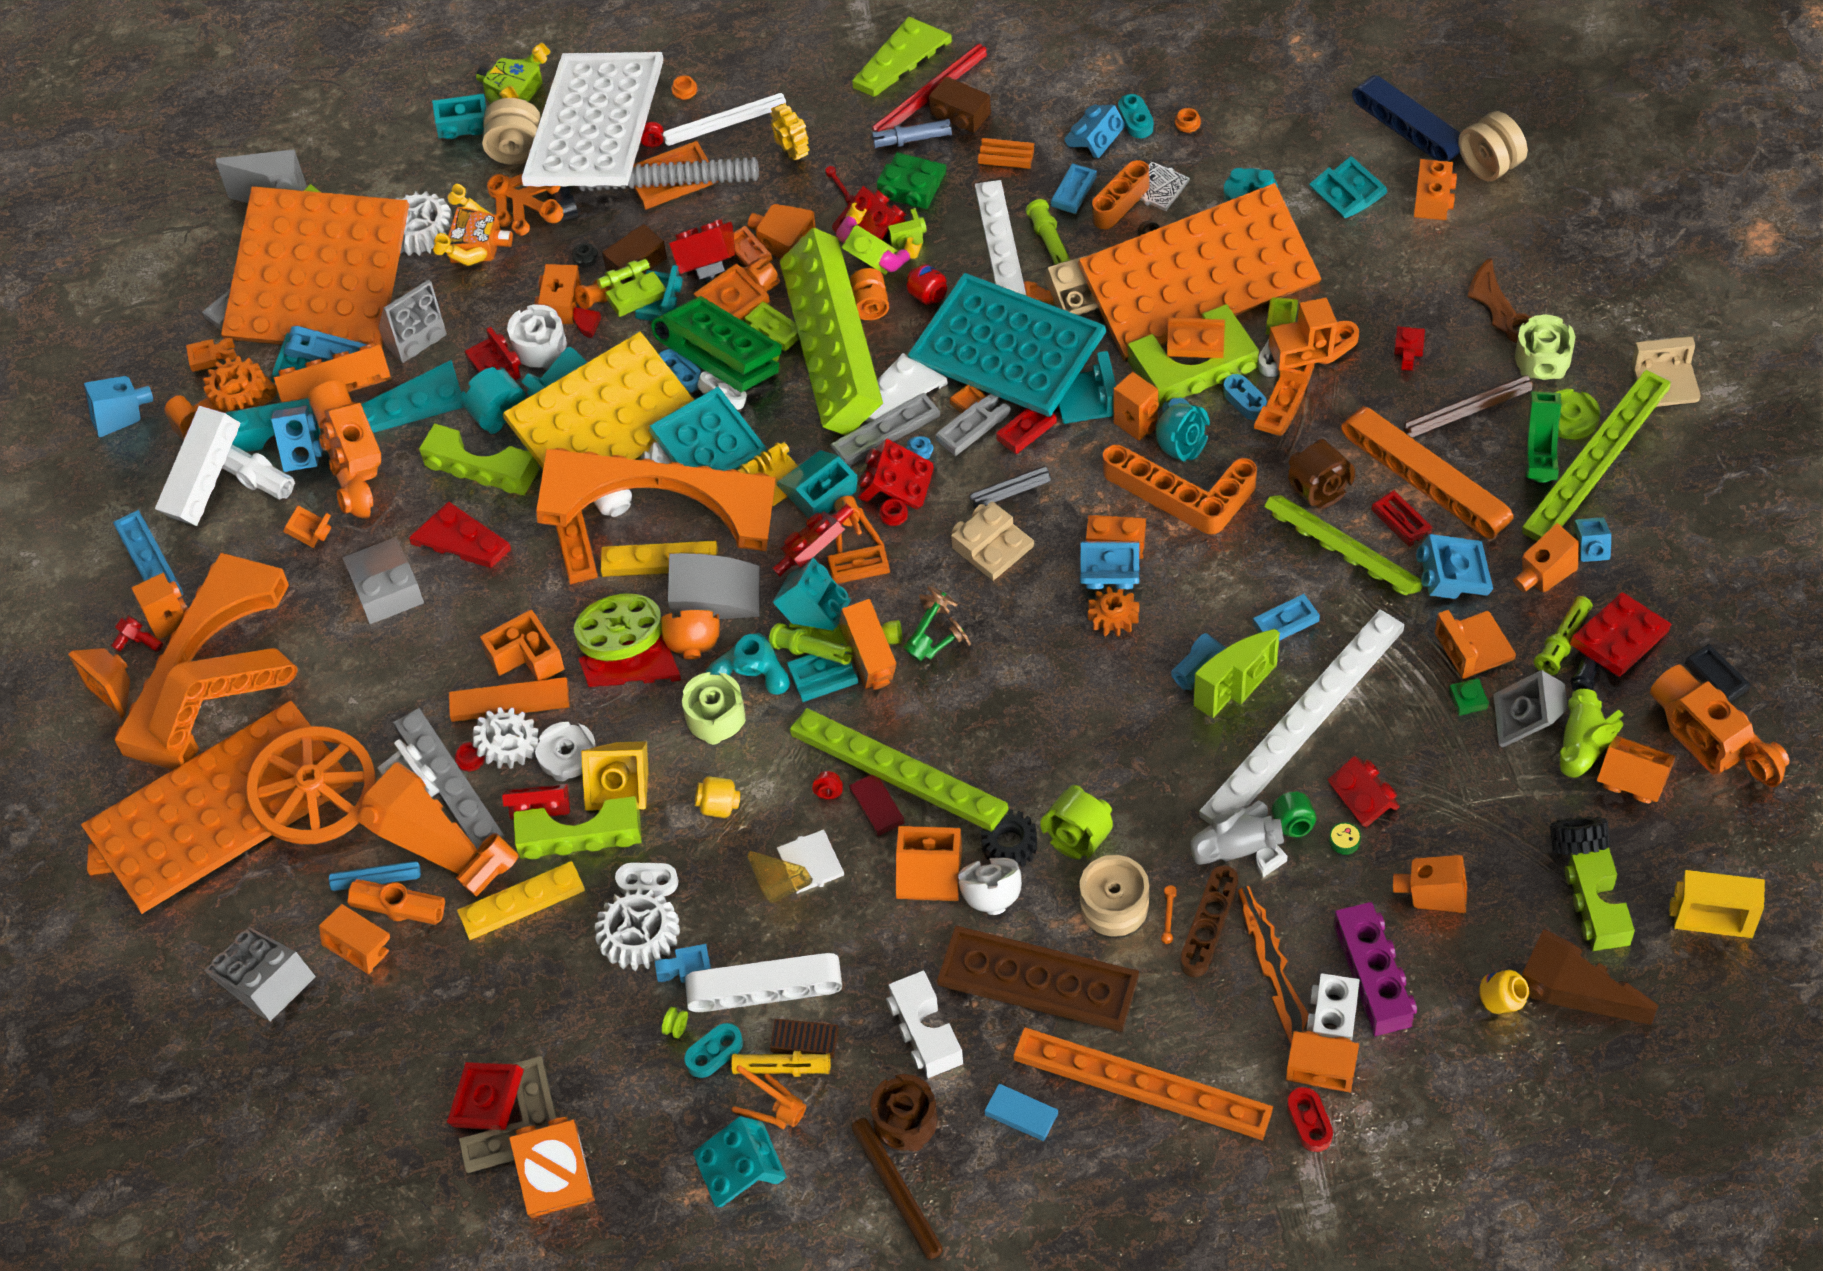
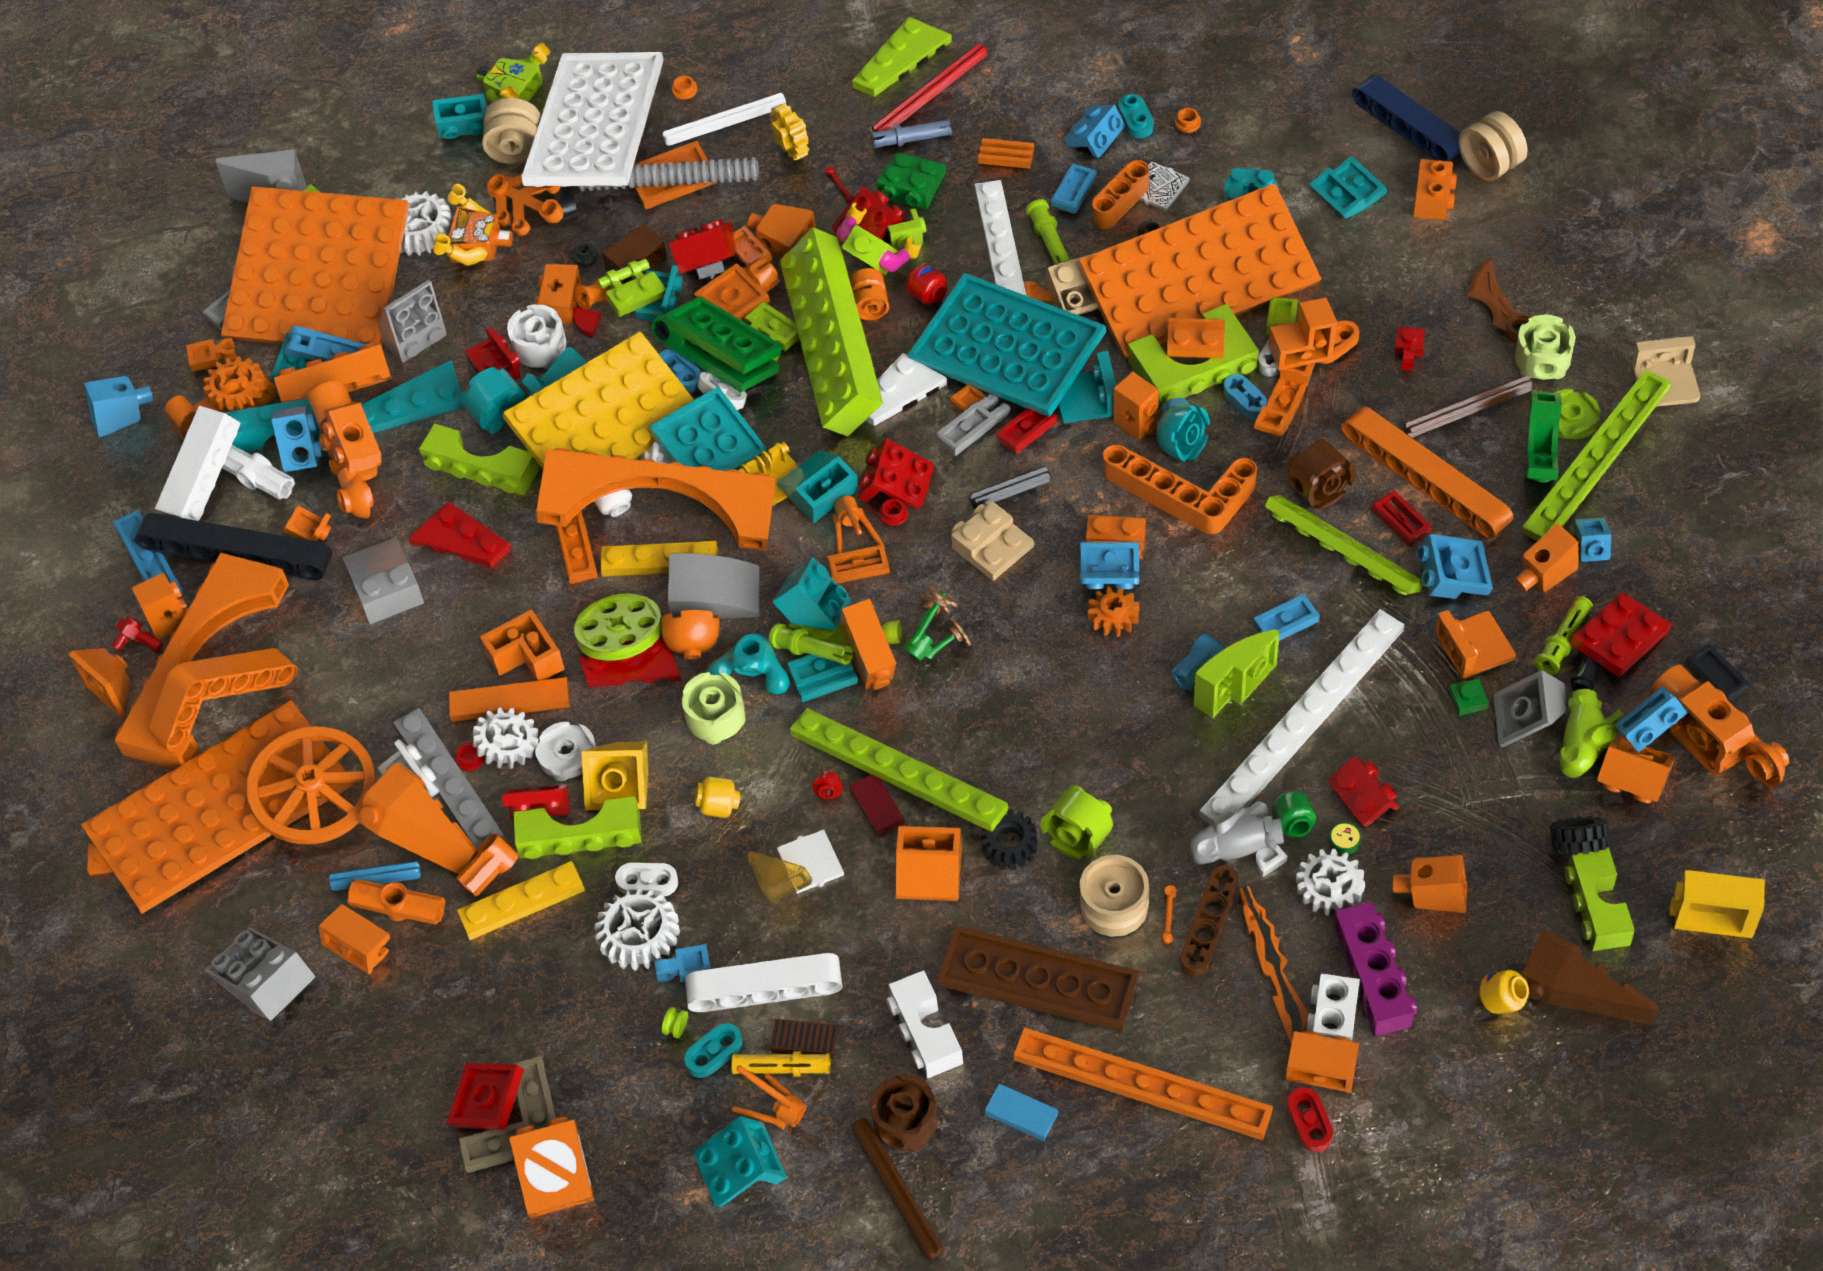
red bush [640,122,664,148] -> none
red plate [772,503,855,577] -> none
light grey tile [830,393,940,466] -> none
dark azure plate [906,436,933,460] -> none
reddish brown brick [929,76,991,133] -> none
white cylinder [958,858,1022,915] -> none
none -> black beam [135,513,333,580]
none -> white gear [1296,849,1365,916]
none -> dark azure bracket [1615,686,1688,752]

